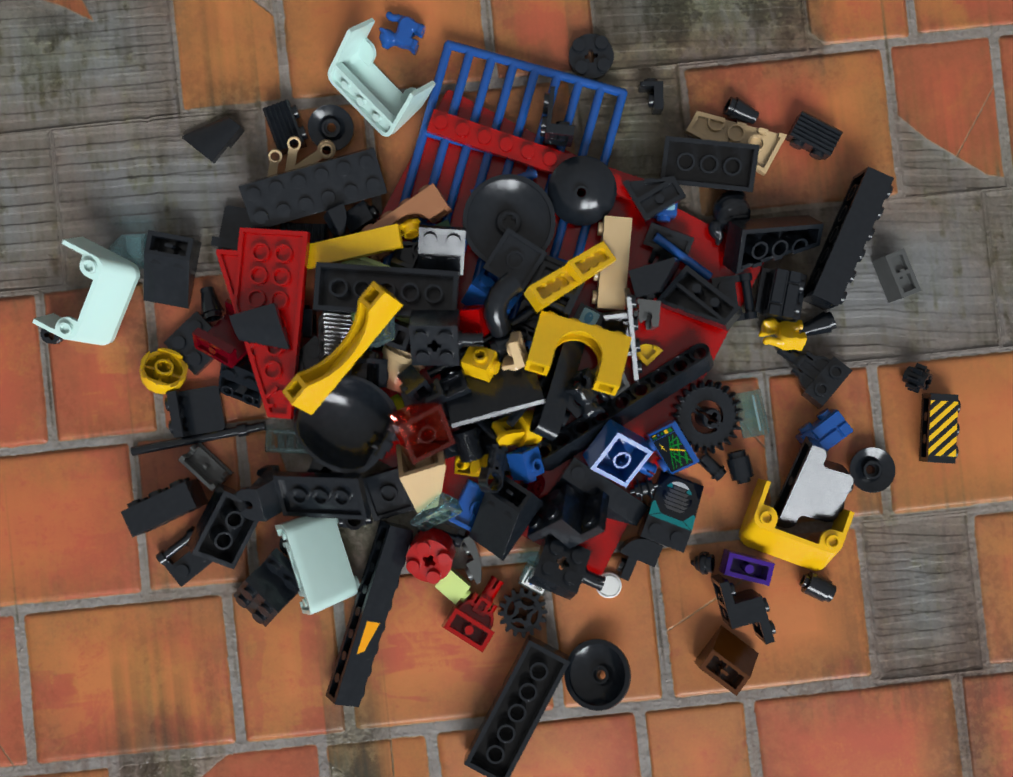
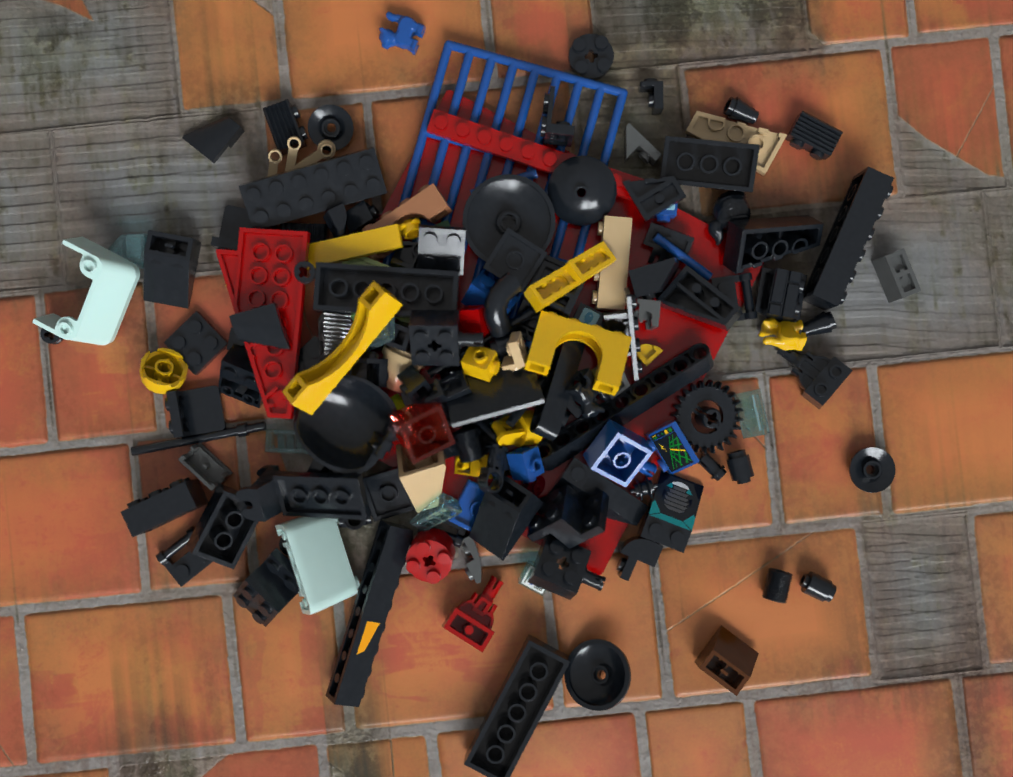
dark red panel [192,299,247,368] -> none
black cone [200,286,224,322] -> none
black bracket [301,305,317,338] -> none
light aqua windscreen [328,18,436,137] -> none
yellowish green brick [435,567,471,605] -> none
black gear [498,586,548,638] -> none
white piece [596,571,622,598] -> none
black plate [690,551,715,575] -> none
black bracket [711,574,776,644] -> none
dark purple brick [719,549,775,586] -> none
yellow windscreen [739,478,855,571] -> none
brick [774,436,854,528] -> none
blue brick [795,408,853,451] -> none
black gear [902,363,933,393] -> none
brick [919,393,961,464] -> none
none -> black bush [294,261,316,284]
none -> dark grey slope [624,123,662,166]
none -> black piece [762,568,793,603]

